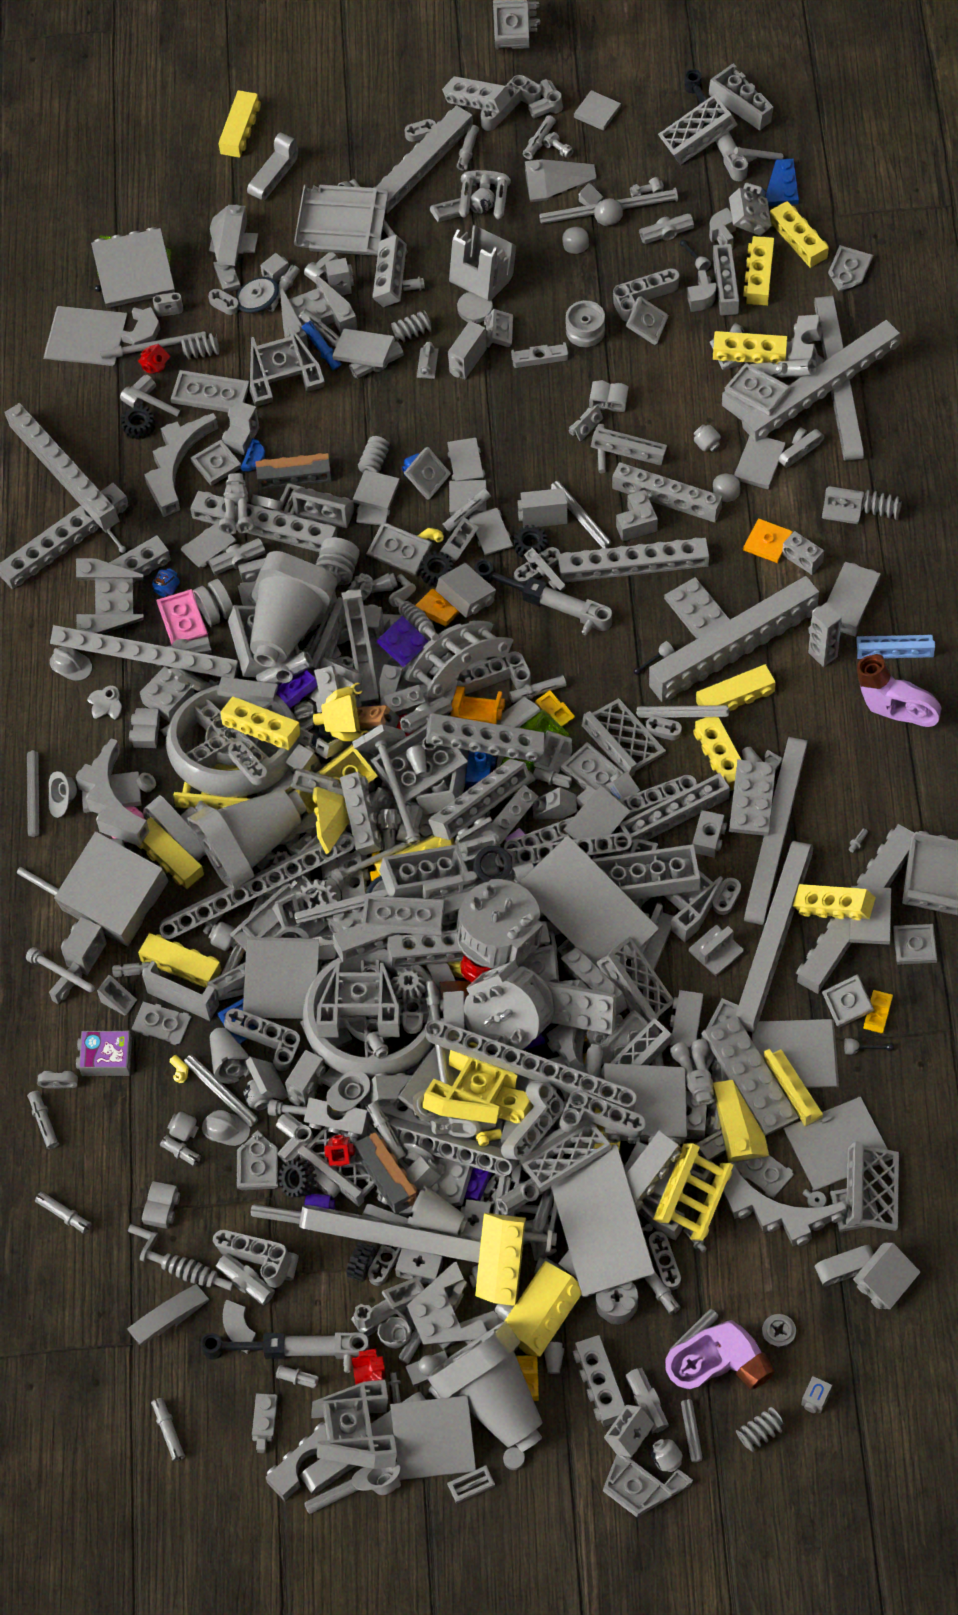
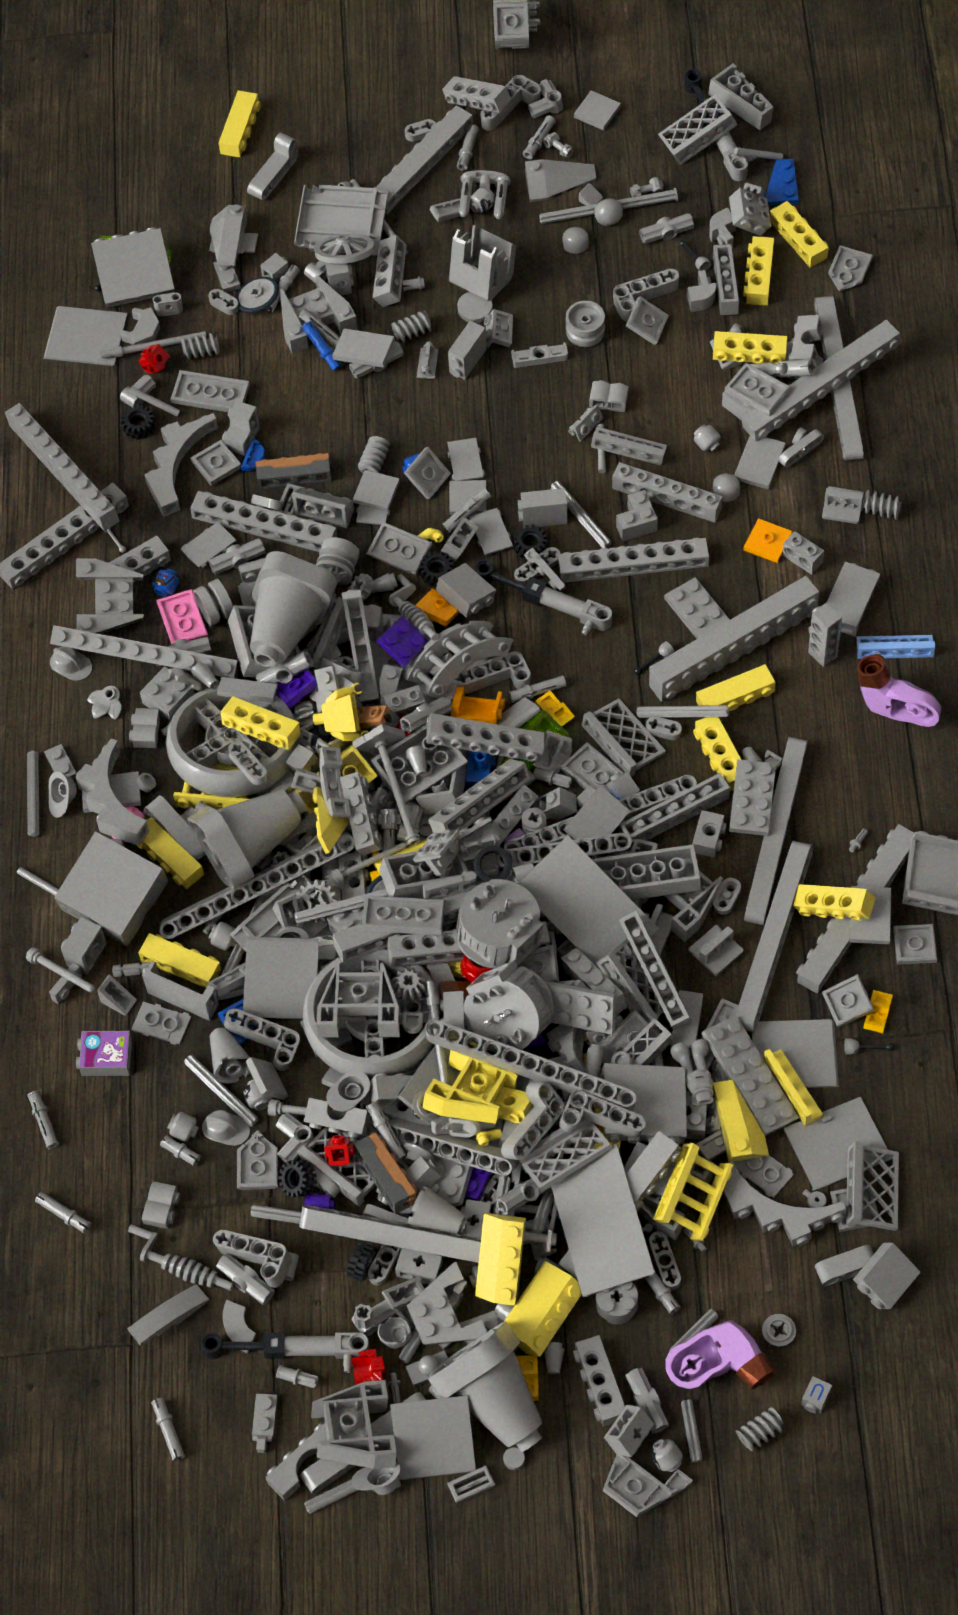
light grey plate [37,1071,78,1088] -> none
light yellow arm [170,1055,189,1083] -> none
light grey piece [219,473,254,534] -> none
light grey wedge [250,326,325,407] -> none
light grey brick [285,1050,326,1107] -> none
light grey pin [366,1032,388,1059] -> none
none -> light grey plate [44,744,77,779]
none -> light grey cone [191,662,218,689]
none -> light grey wheel [314,234,375,264]
none -> light grey slope [320,747,351,818]
none -> light grey bracket [413,829,460,876]
none -> light grey piece [522,808,547,840]
none -> light grey tile [611,1051,633,1065]
none -> light grey brick [619,911,692,1030]

